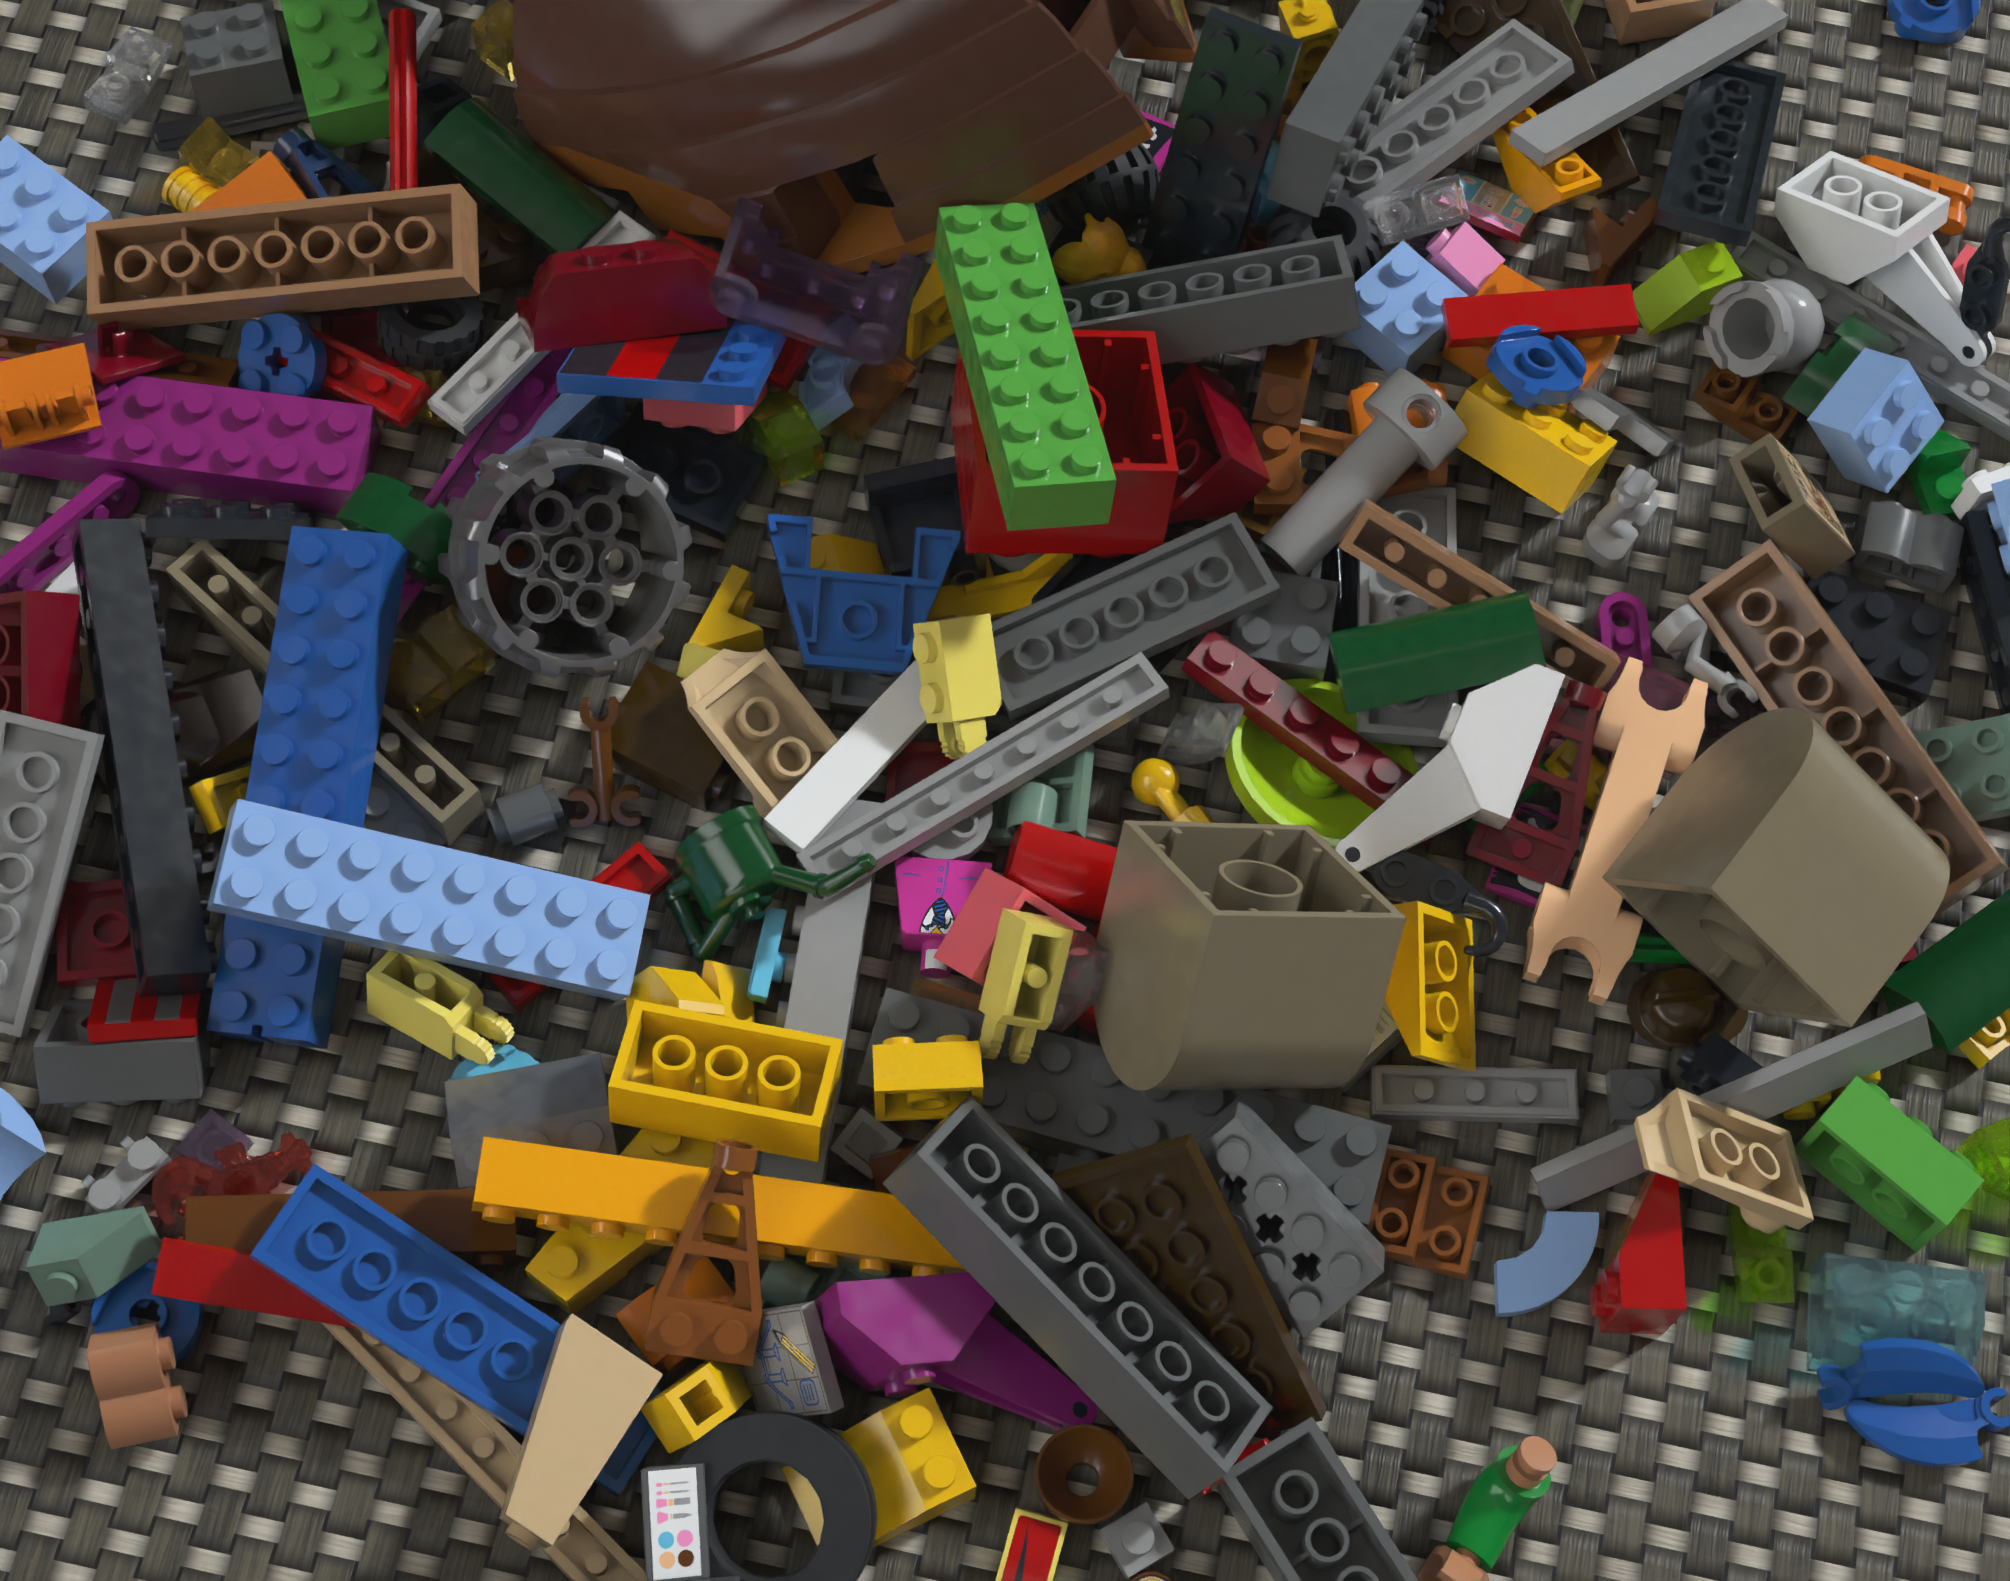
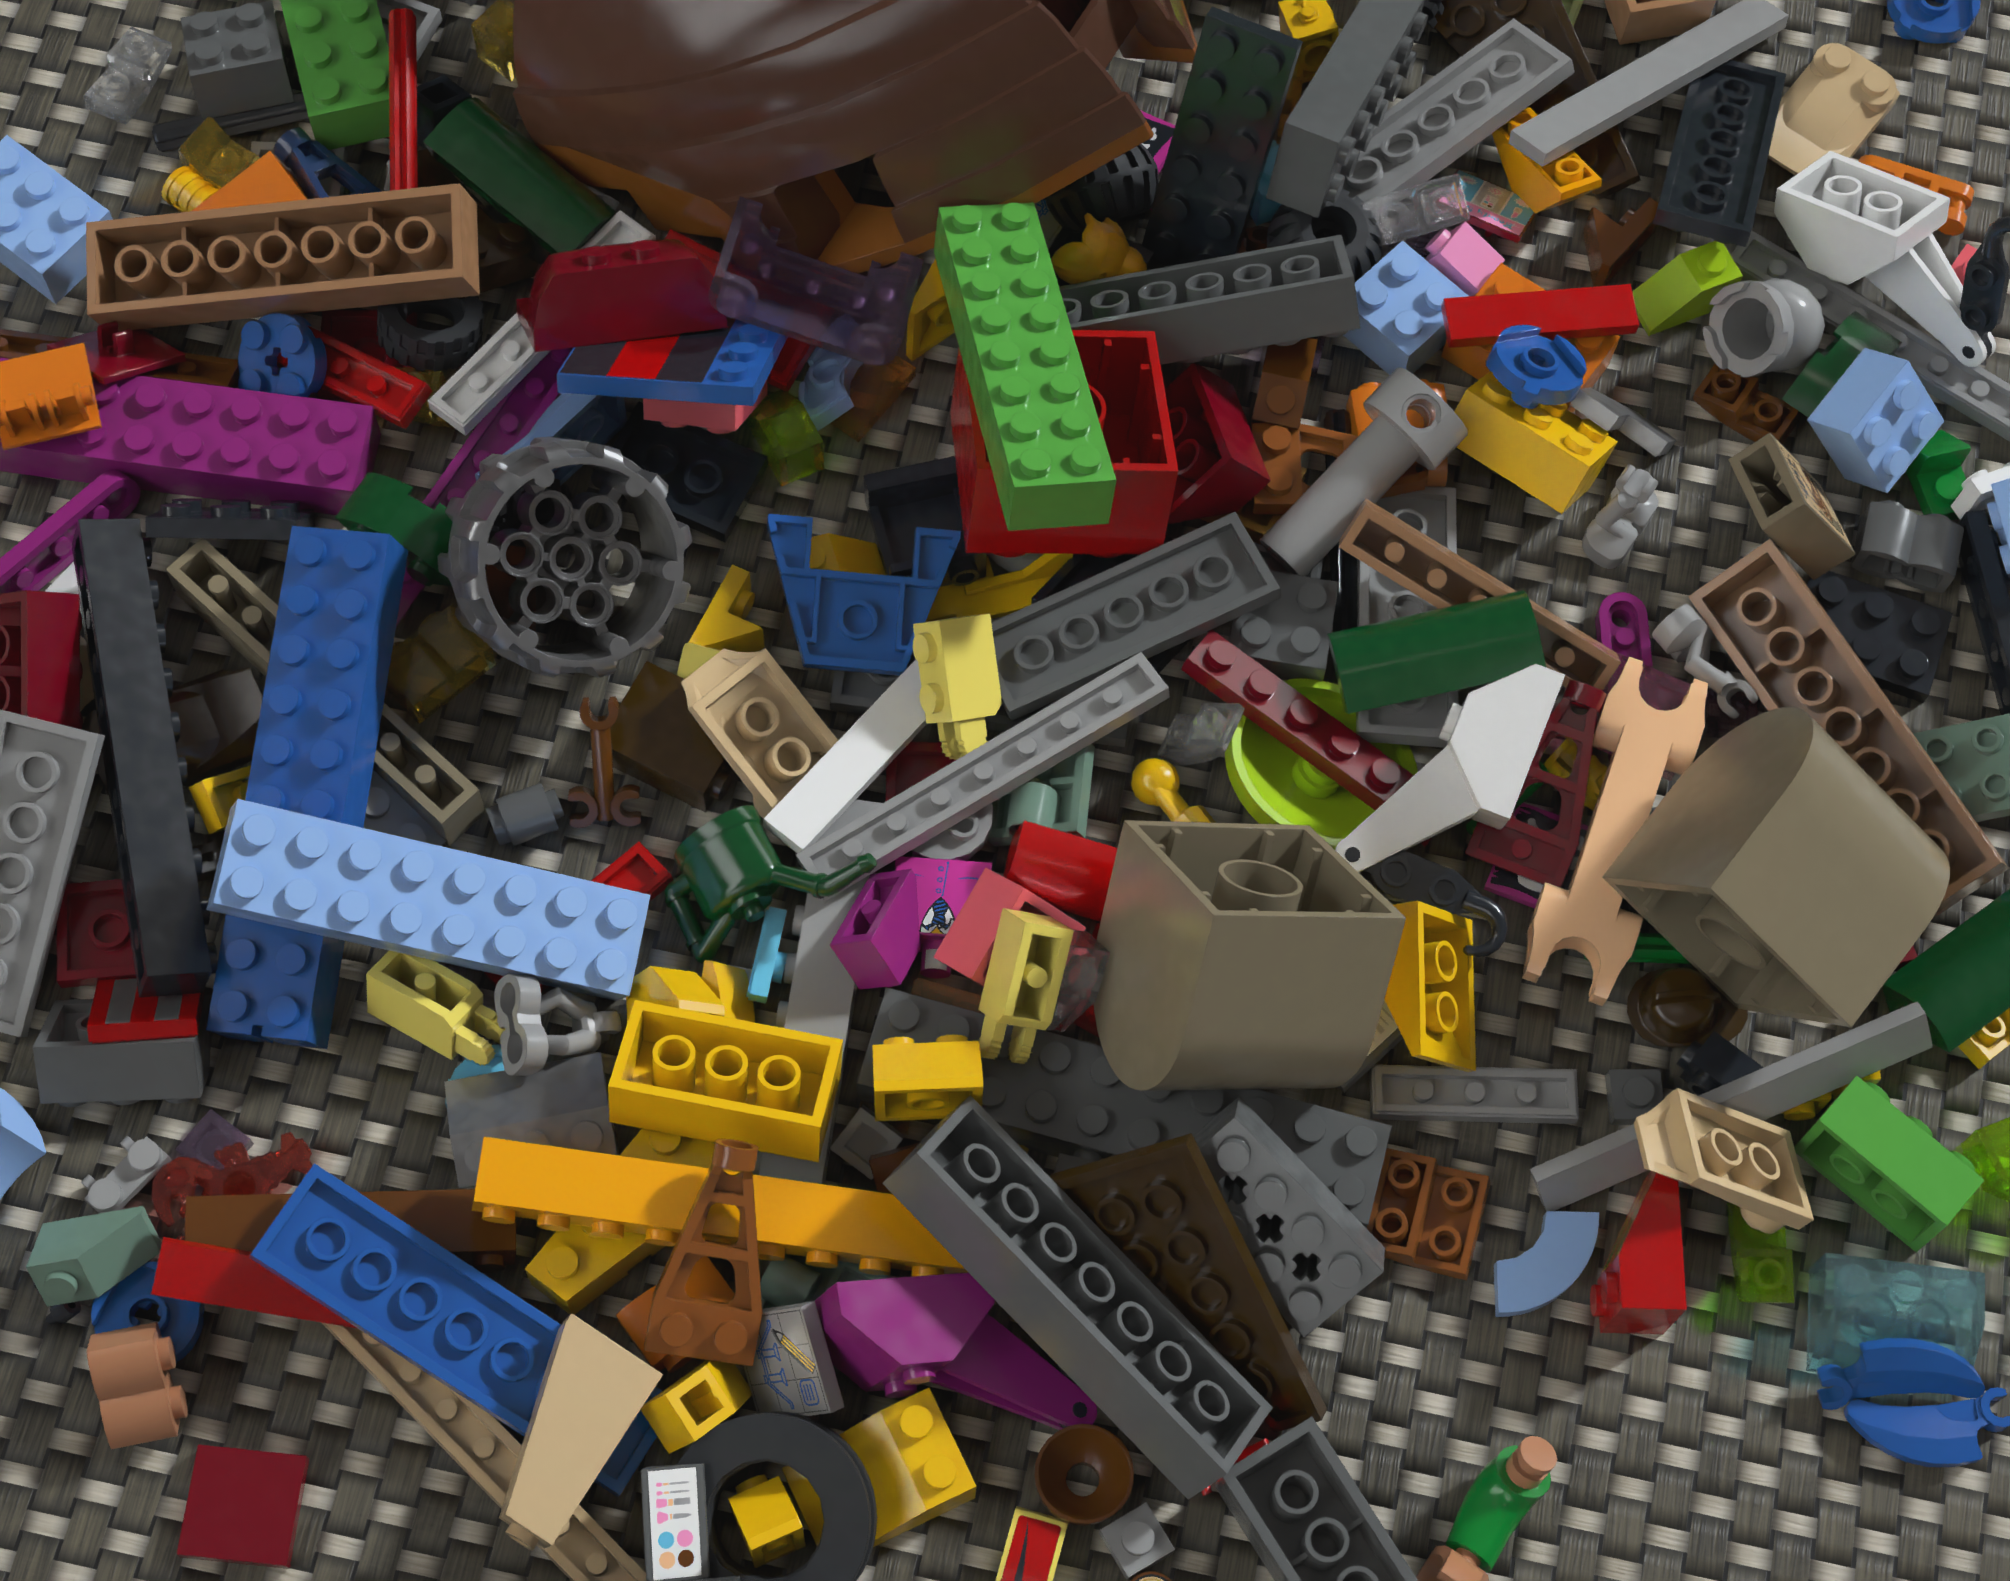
none -> dark red tile [177,1444,310,1569]
none -> light grey piece [494,974,622,1076]
none -> yellow slope [728,1475,806,1568]
none -> magenta slope [830,869,920,990]
none -> tan slope [1768,43,1900,175]

